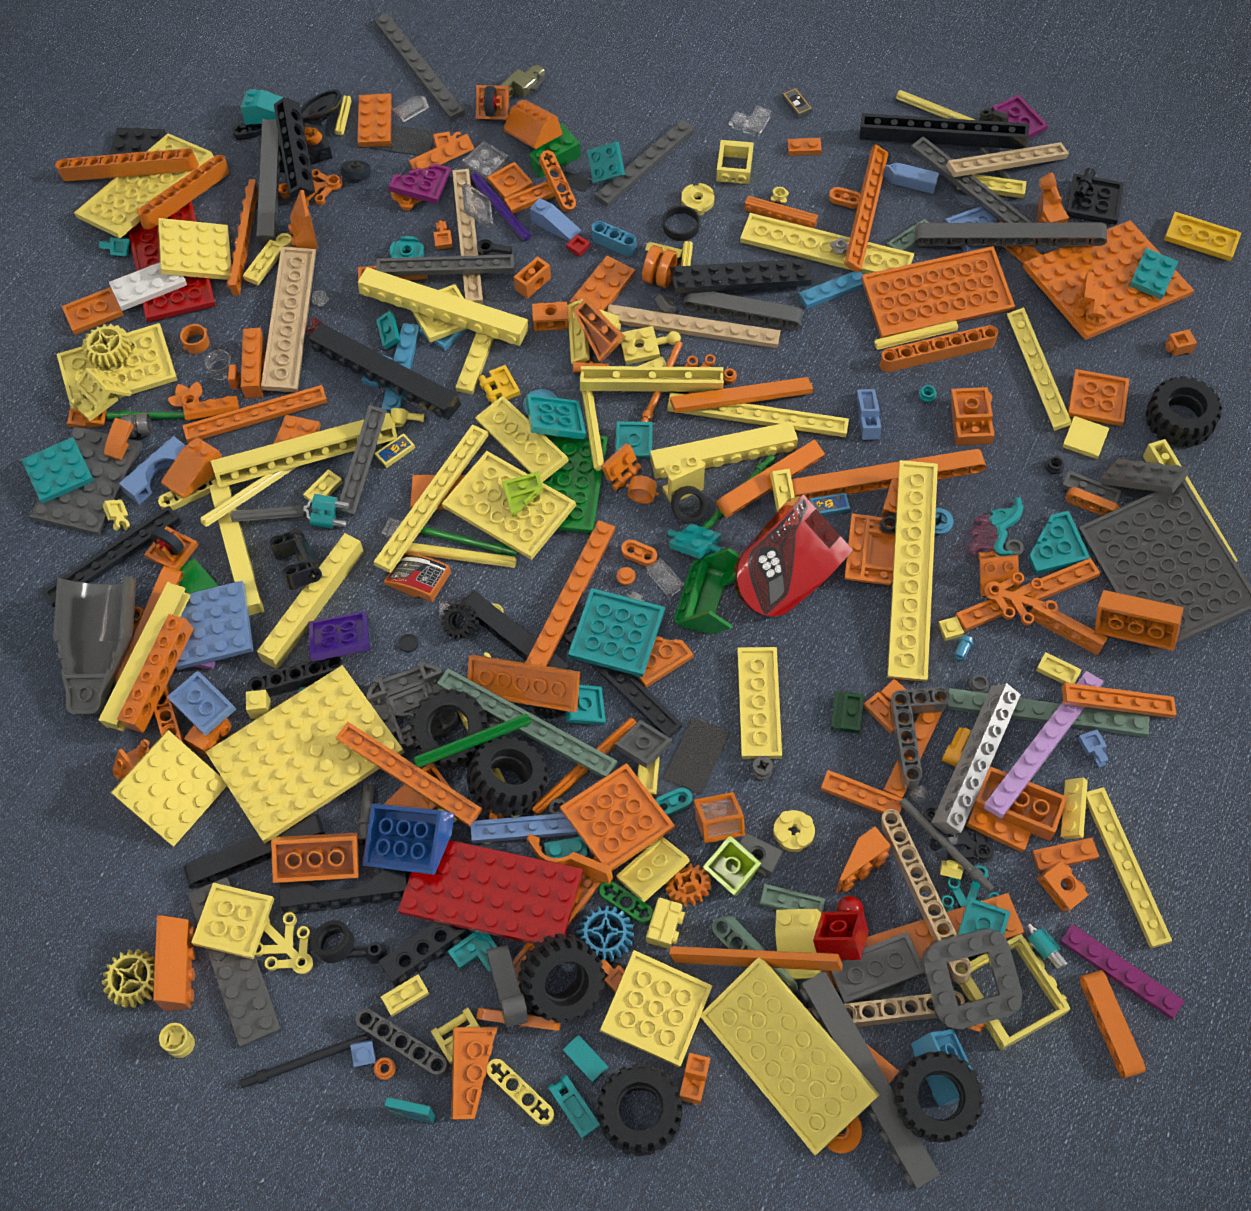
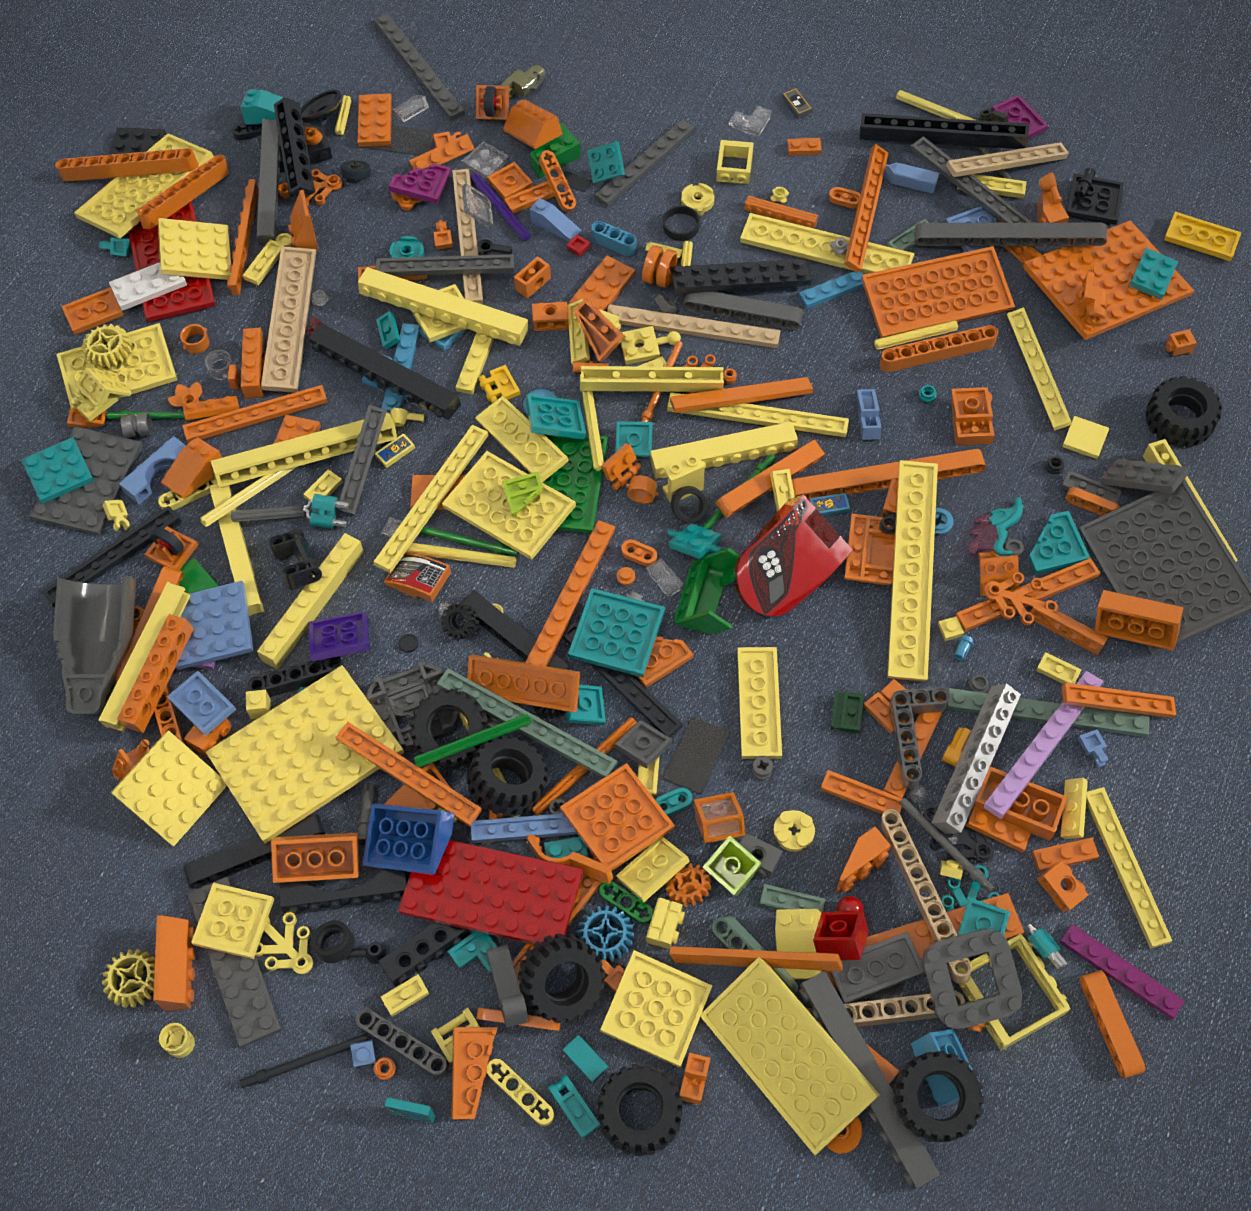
orange slope [104,418,134,460] -> none
orange plate [1068,369,1130,426] -> none

